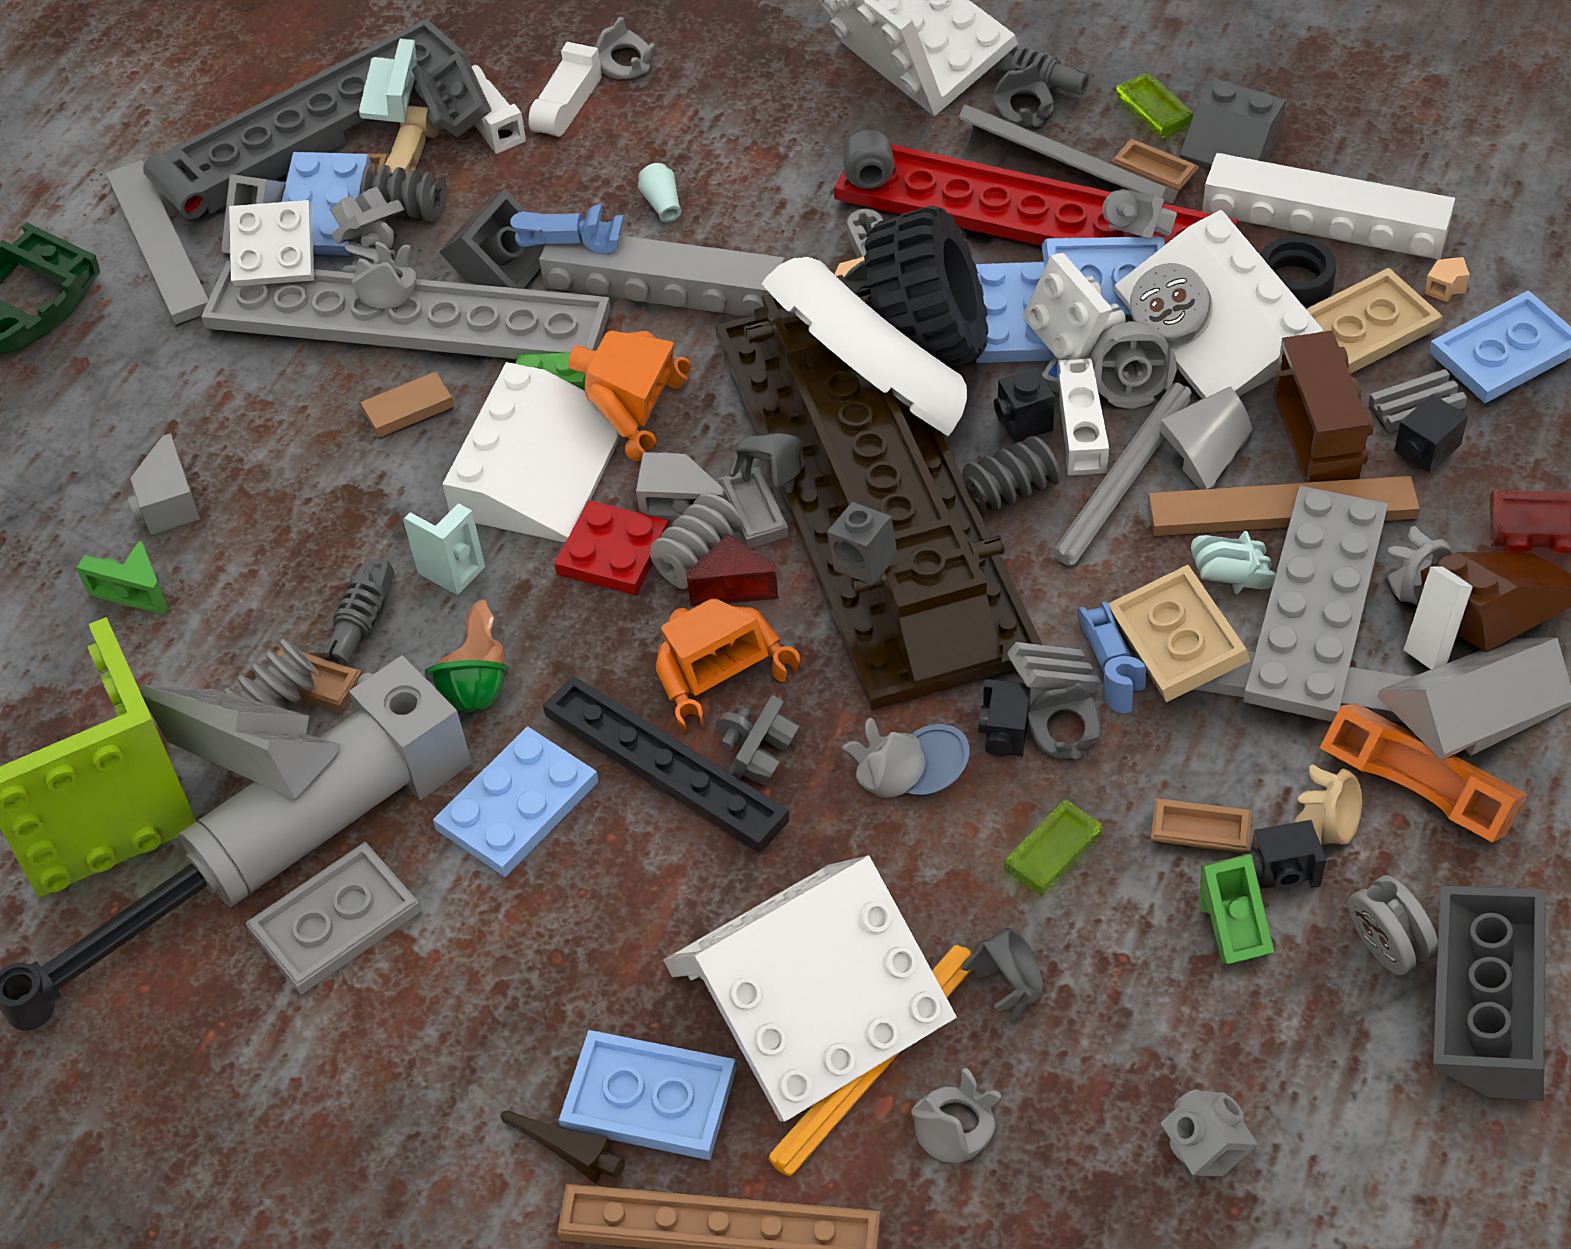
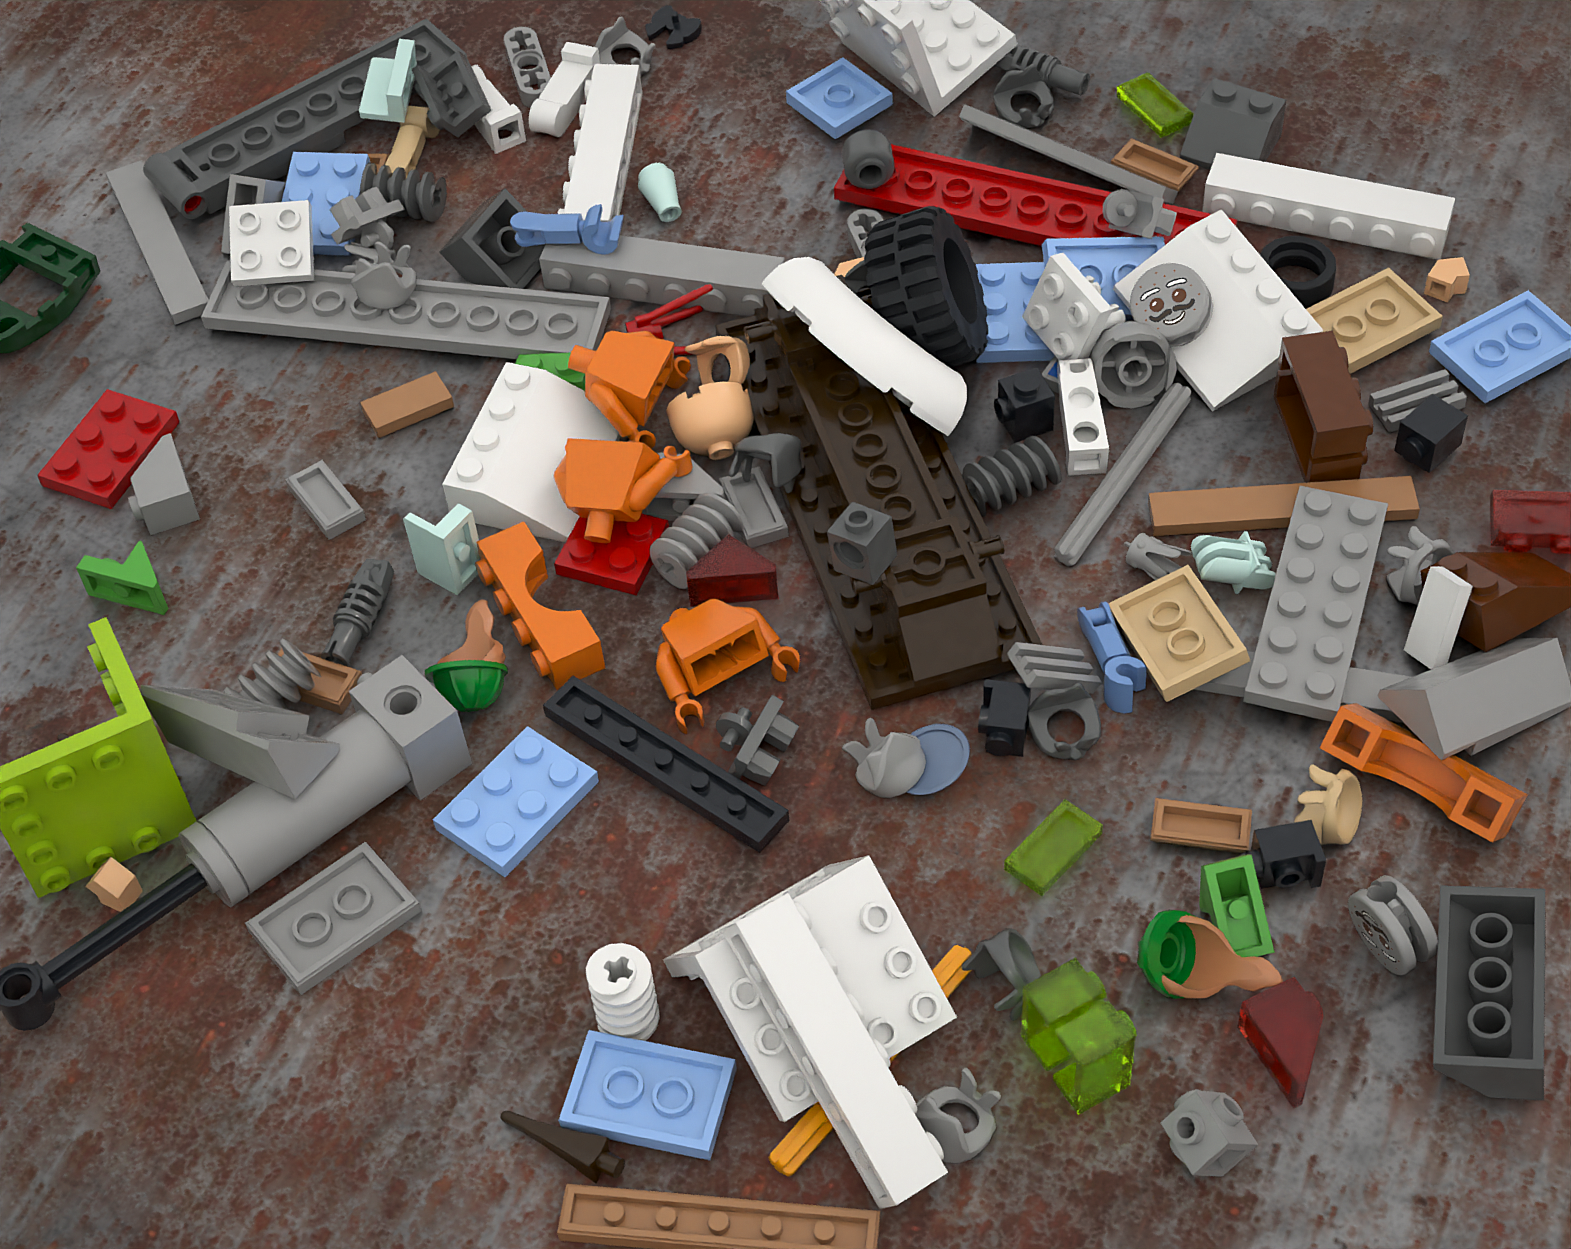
light grey slope [1159,386,1253,490] -> none
none -> red plate [37,389,180,509]
none -> light nougat piece [85,857,143,912]
none -> light grey tile [285,460,366,540]
none -> orange arch [475,521,605,690]
none -> light grey beam [504,27,551,108]
none -> orange torso [553,438,693,543]
none -> white brick [558,64,643,222]
none -> white piece [586,943,660,1041]
none -> red plant [625,284,713,356]
none -> black piece [645,5,702,50]
none -> light nougat cylinder [666,381,754,460]
none -> light nougat piece [685,336,750,396]
none -> white brick [722,893,948,1209]
none -> light blue plate [786,58,893,140]
none -> clear neon green piece [1021,957,1137,1115]
none -> light grey piece [1124,533,1192,580]
none -> piece [1137,910,1283,999]
none -> clear red slope [1237,977,1323,1109]

